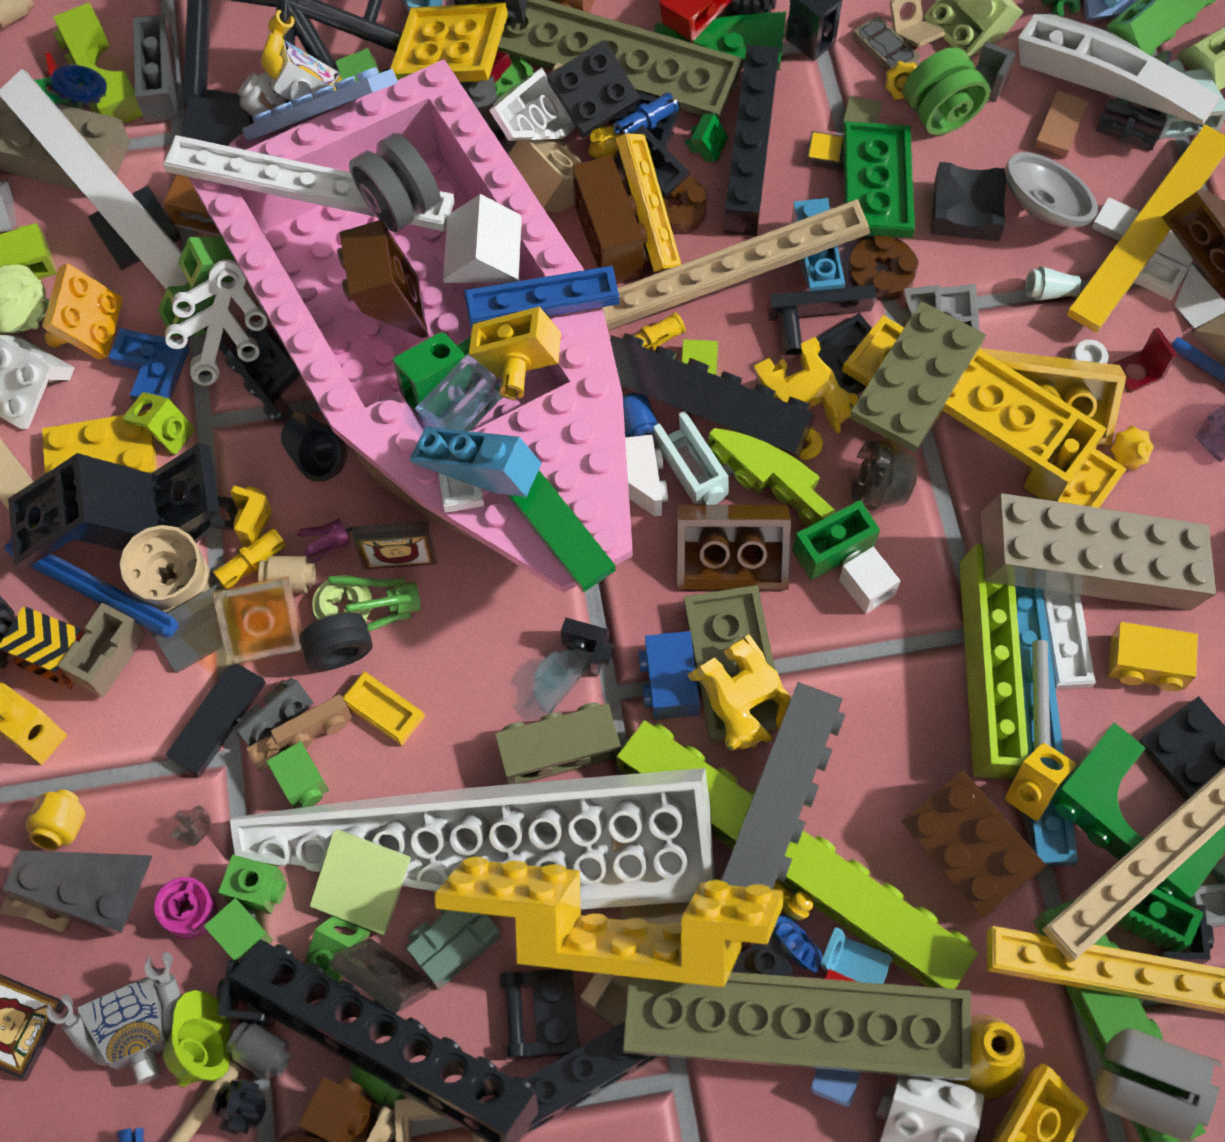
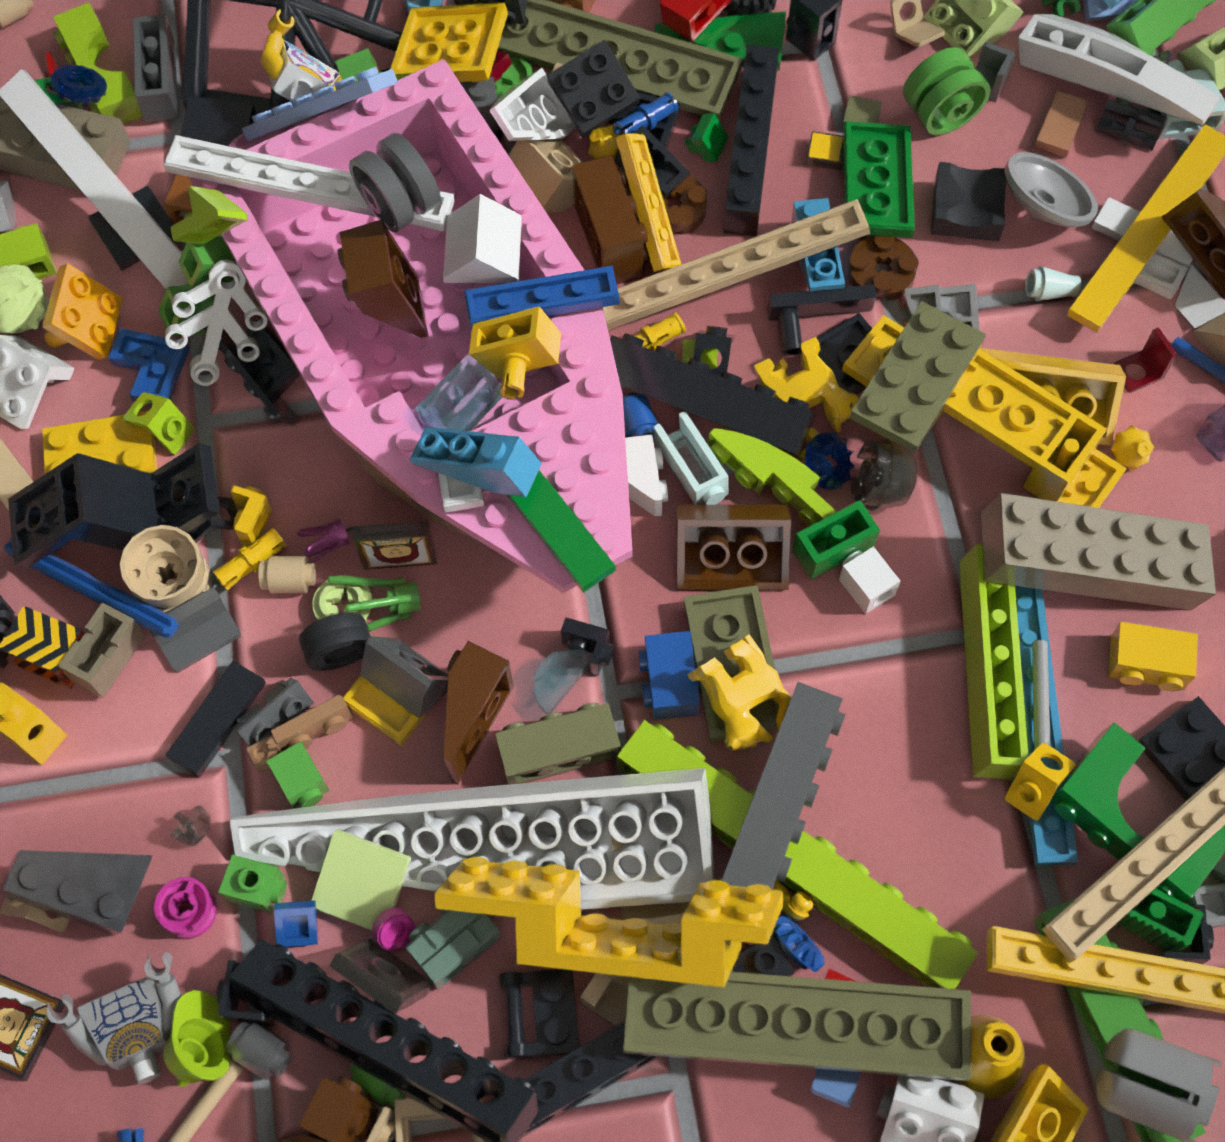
yellow head [25,789,85,851] -> none
bright green panel [204,898,273,961] -> none
clear yellow slope [212,576,302,665] -> none
black gear [212,1079,266,1135] -> none
white head [238,72,287,116] -> none
black piece [281,411,348,482] -> none
bright green bracket [305,916,371,982] -> none
green torso [392,333,474,422] -> none
medium azure bracket [821,927,892,984] -> none
tile [853,15,921,71] -> none
yellow piece [884,61,917,100] -> none
reddish brown brick [901,770,1047,918] -> none
white tile [1042,589,1096,690] -> none
white tile [1070,340,1109,364] -> none
none -> lime slope [171,186,248,244]
none -> blue plate [274,900,318,947]
none -> dark grey slope [360,636,448,718]
none -> dark pink tile [372,908,415,951]
none -> reddish brown slope [443,641,514,784]
none -> black bracket [693,325,735,376]
none -> clear blue gear [805,432,855,490]

